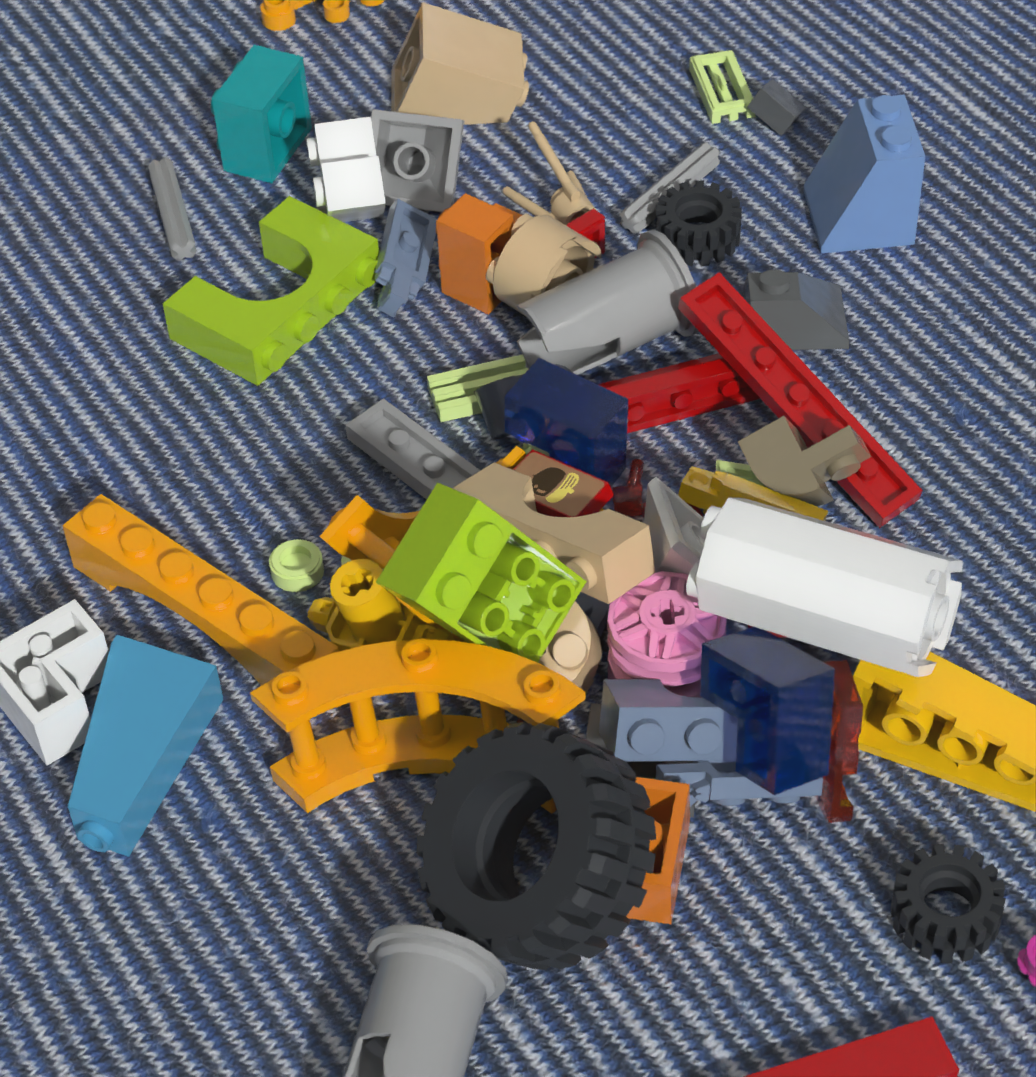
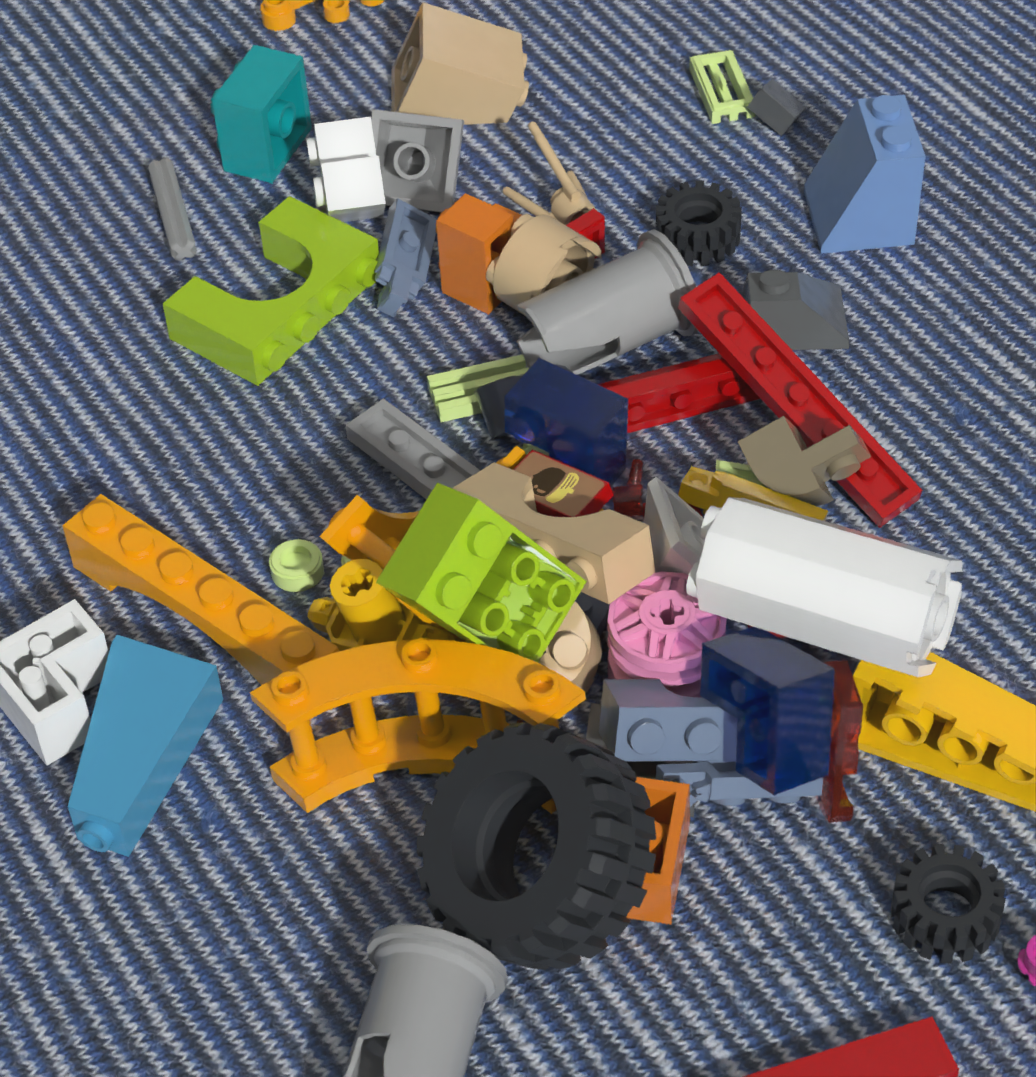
light grey axle [620,143,720,234] -> none

